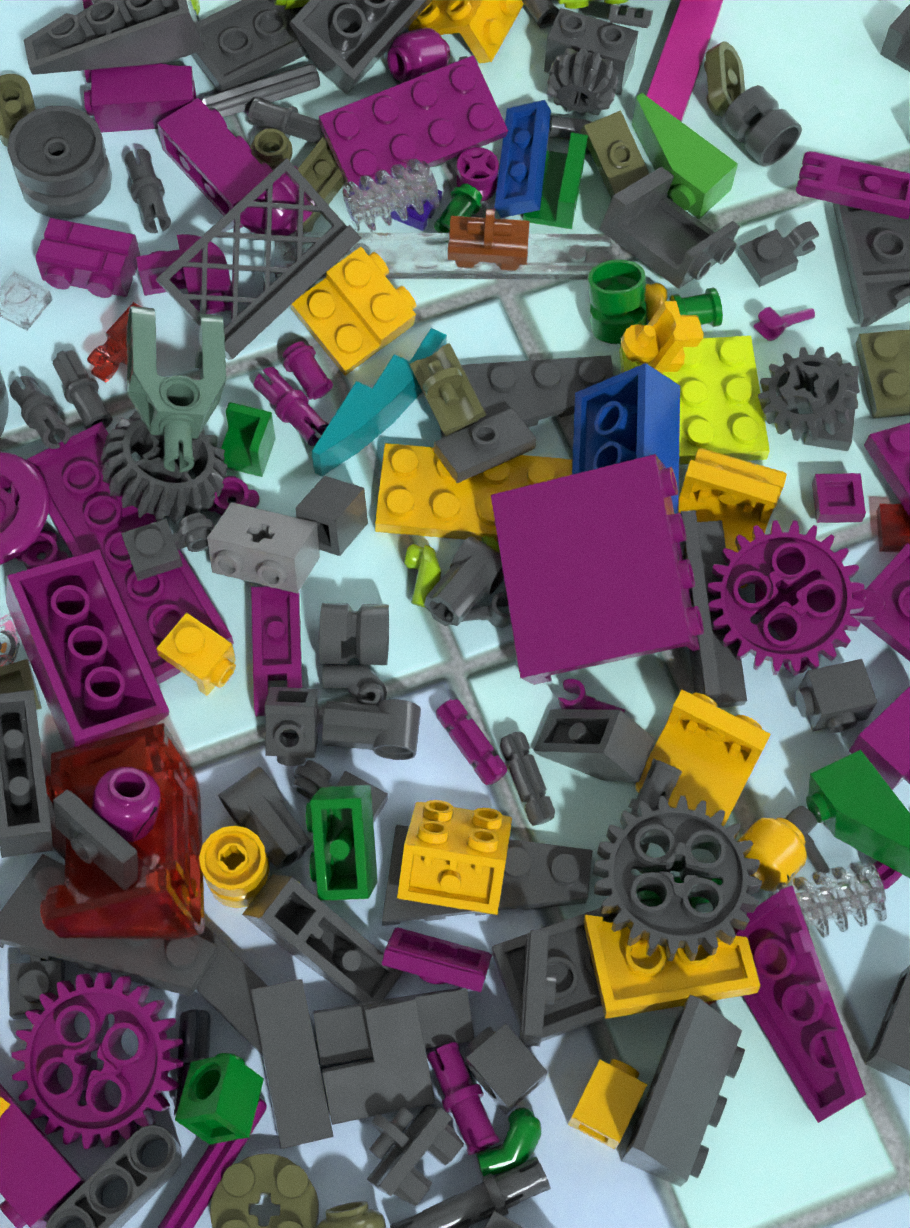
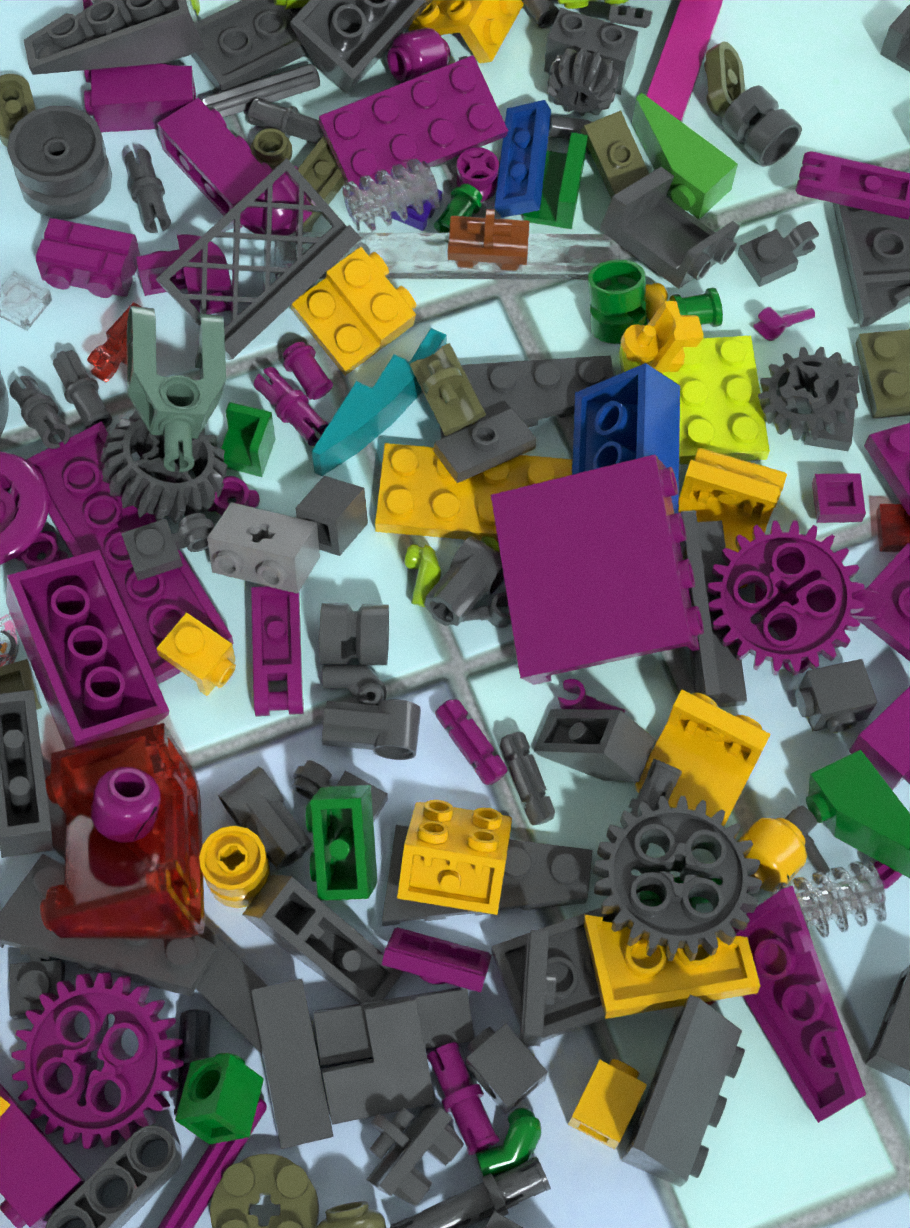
dark grey plate [53,790,138,890] -> none
dark grey brick [265,687,319,766] -> none

